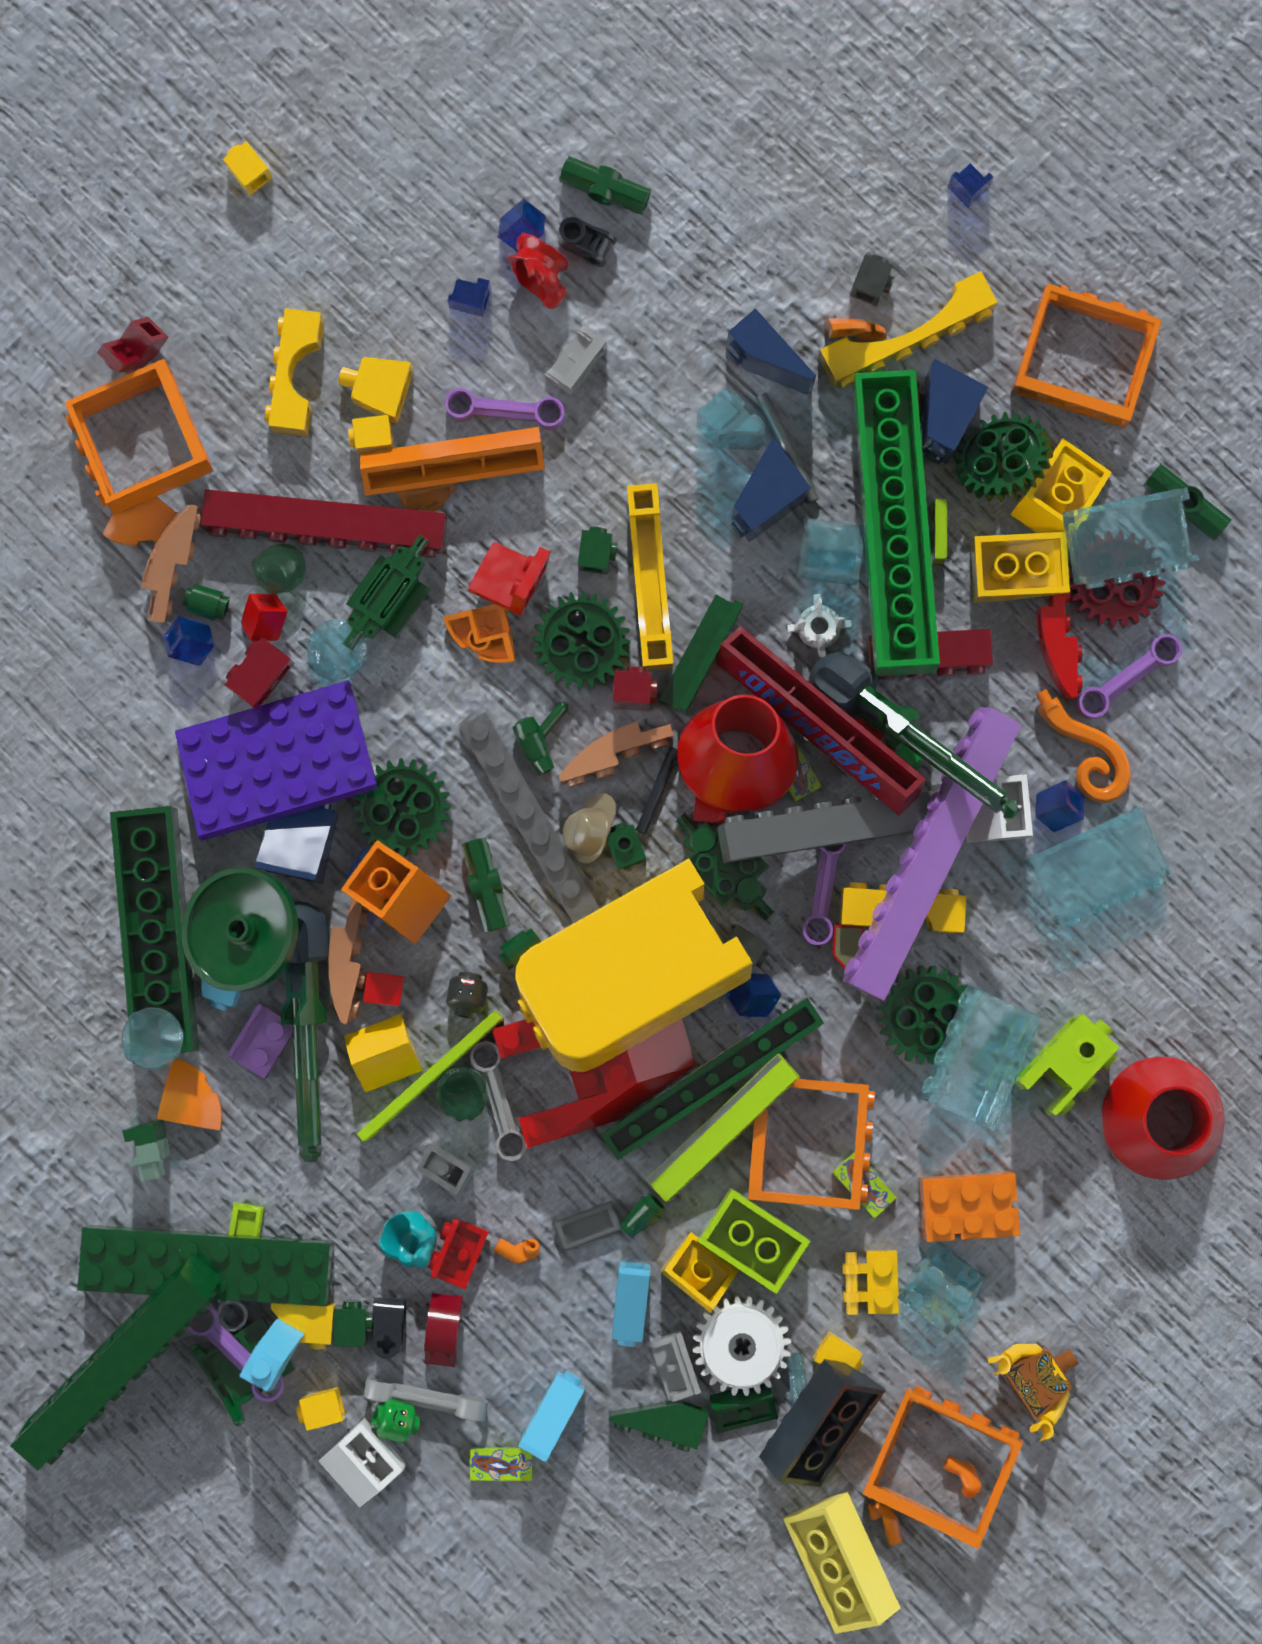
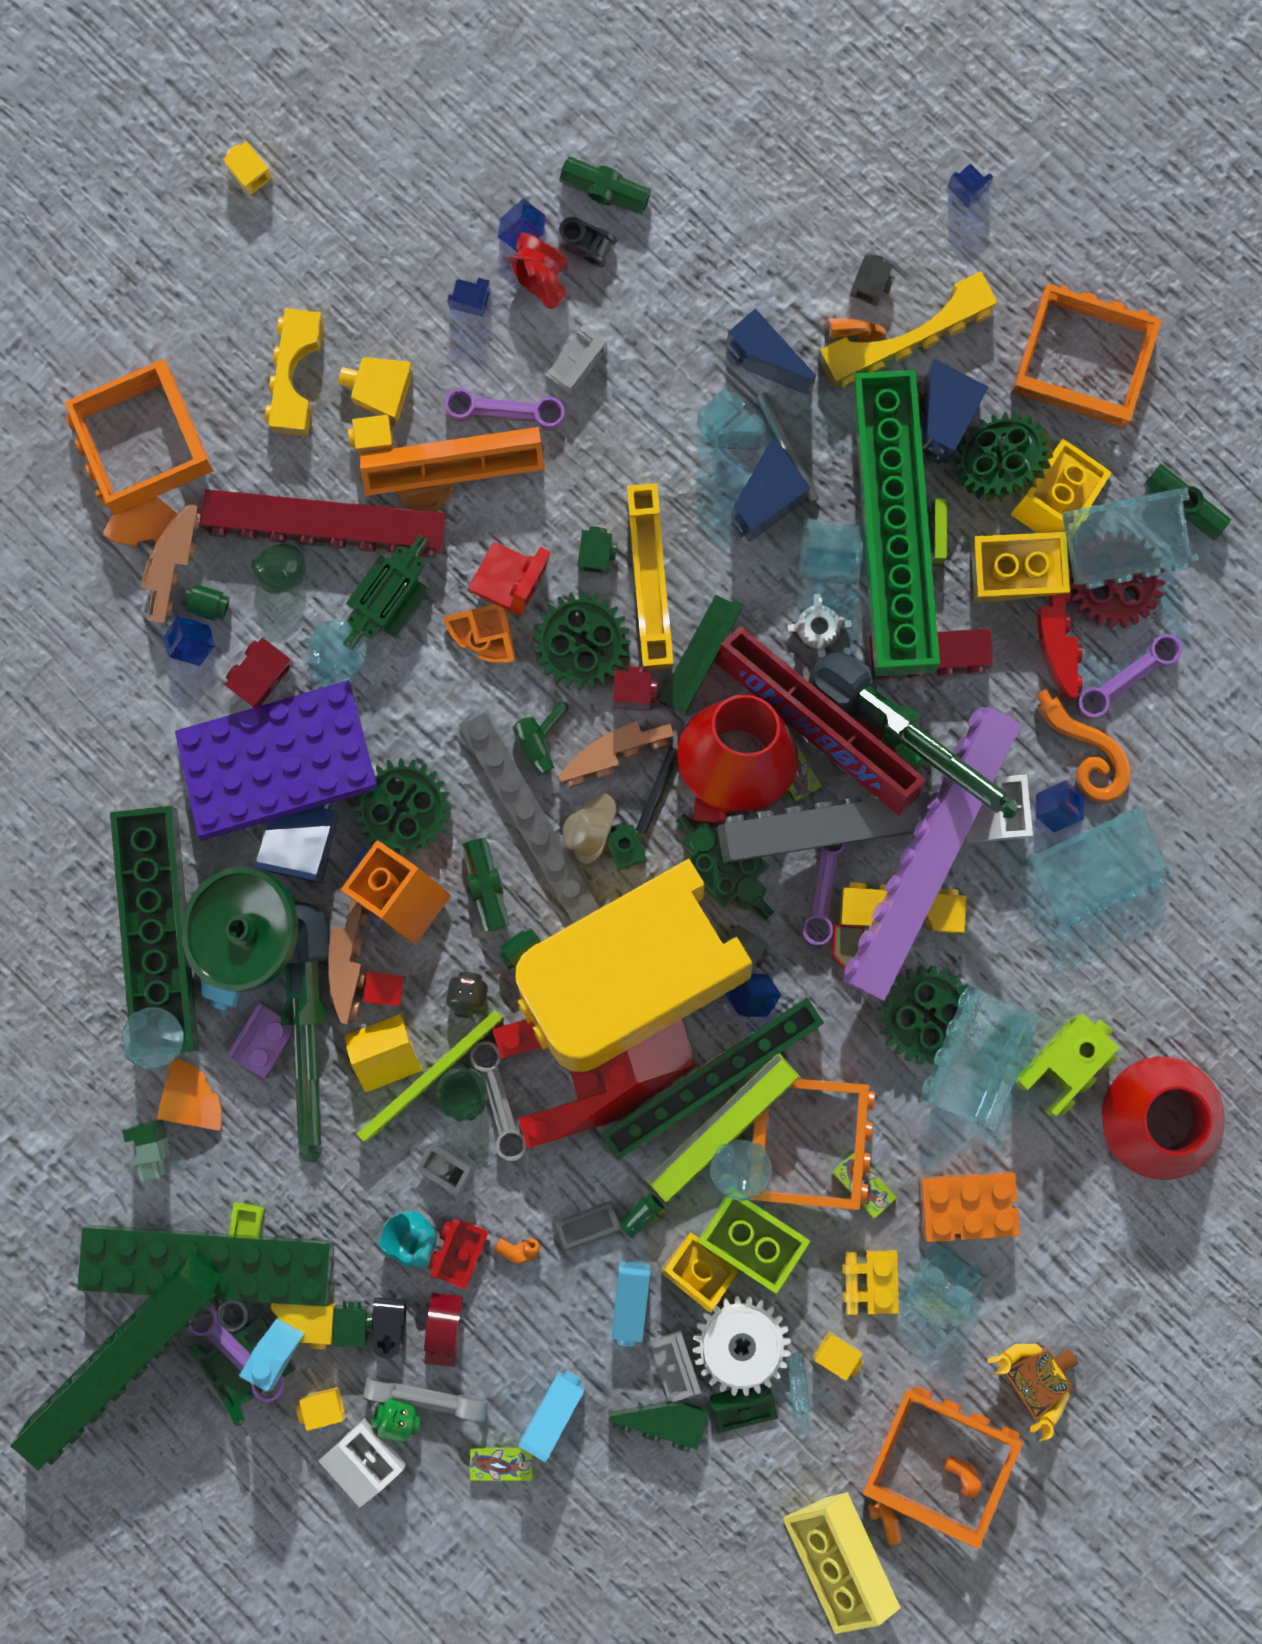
dark red brick [97,317,169,374] -> none
red panel [241,594,288,641] -> none
black slope [759,1359,886,1487] -> none
none -> clear light blue dish [710,1140,772,1201]

